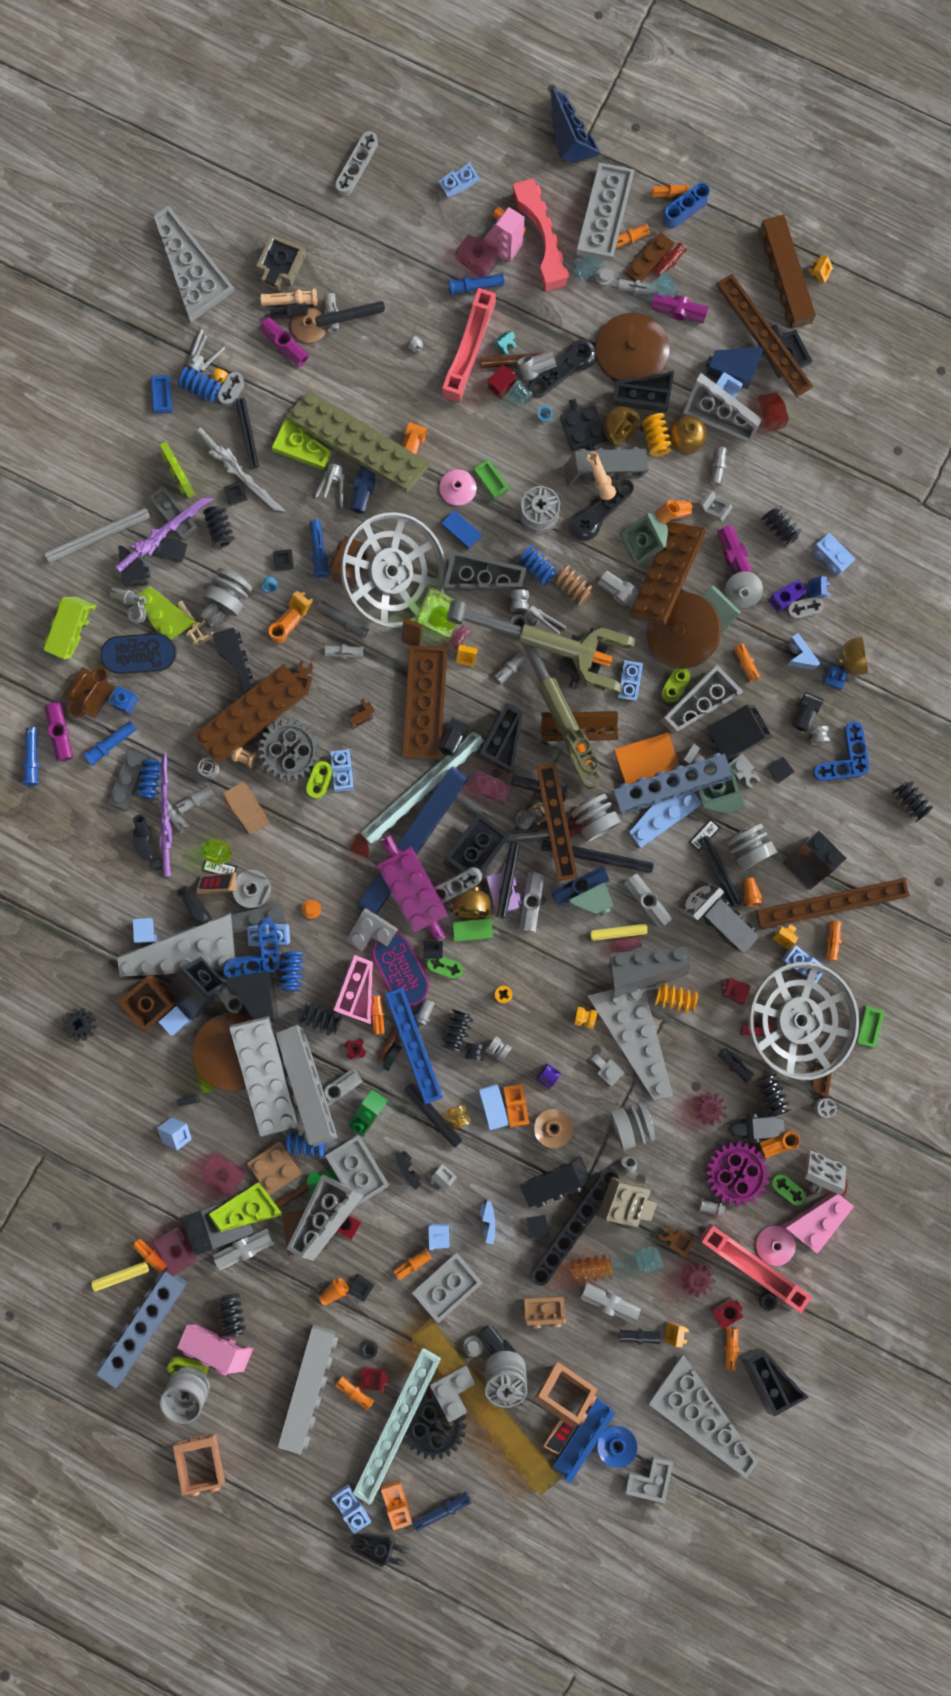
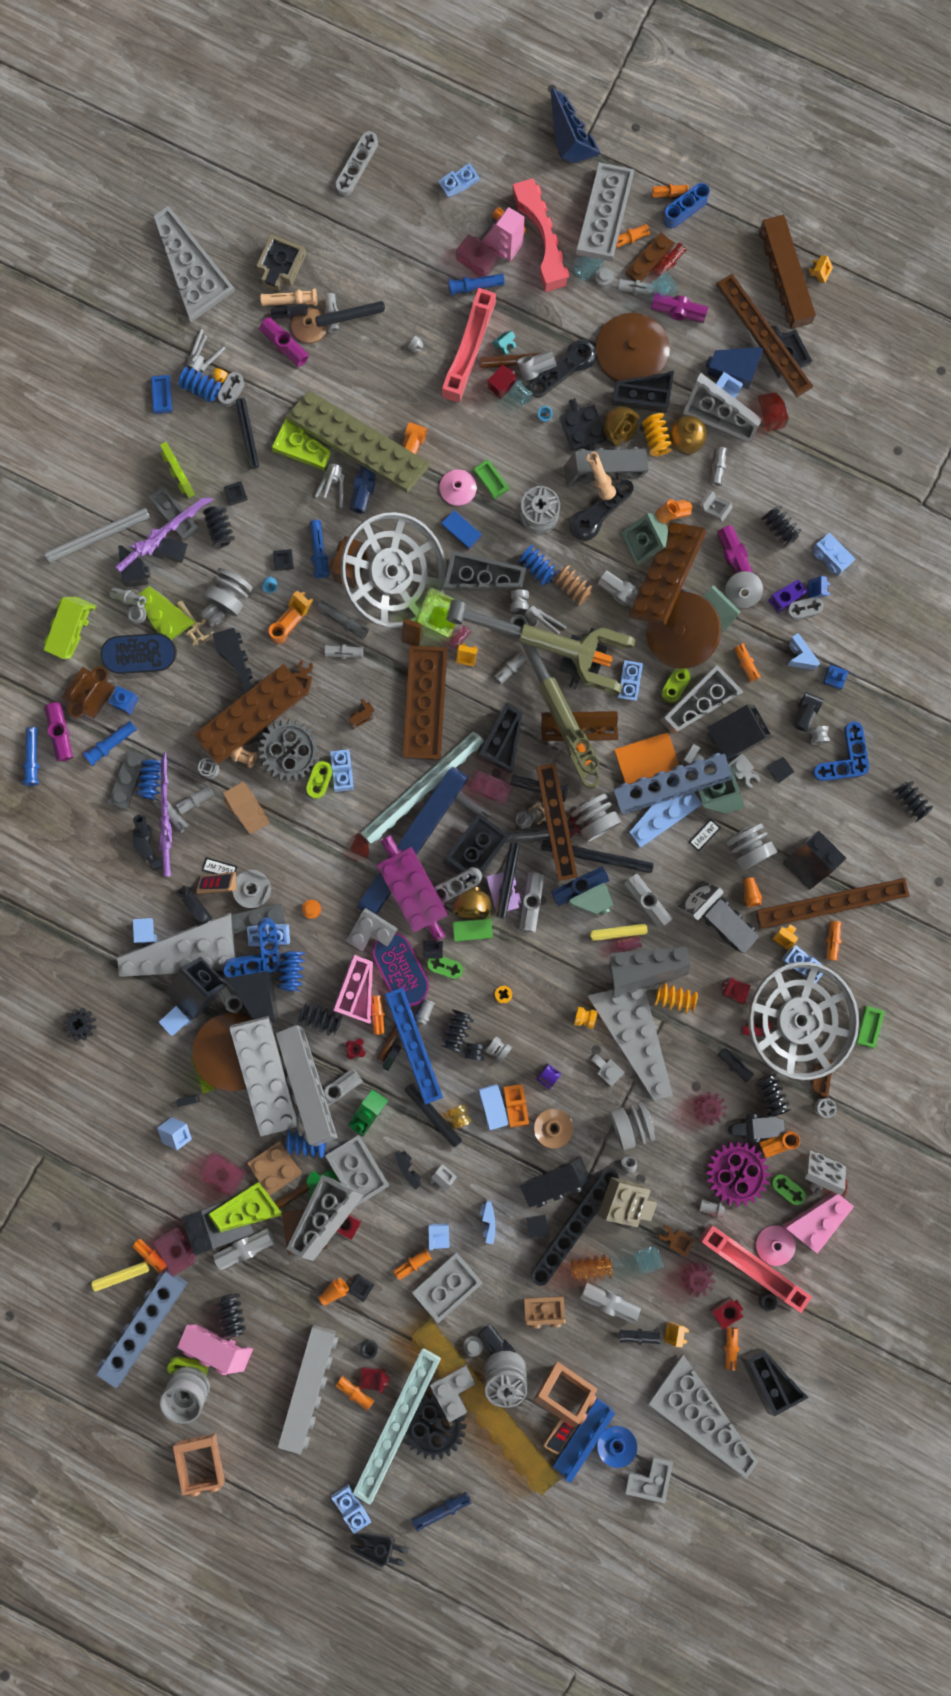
reddish brown brick [118,974,176,1031] -> none
light grey sword [196,428,285,512] -> none
clear neon green head [202,838,232,866] -> none
orange slope [381,1480,412,1531] -> none
black piece [439,717,470,756] -> none
black axle [699,836,741,907] -> none
pearl gold cylinder [838,637,869,675] -> none

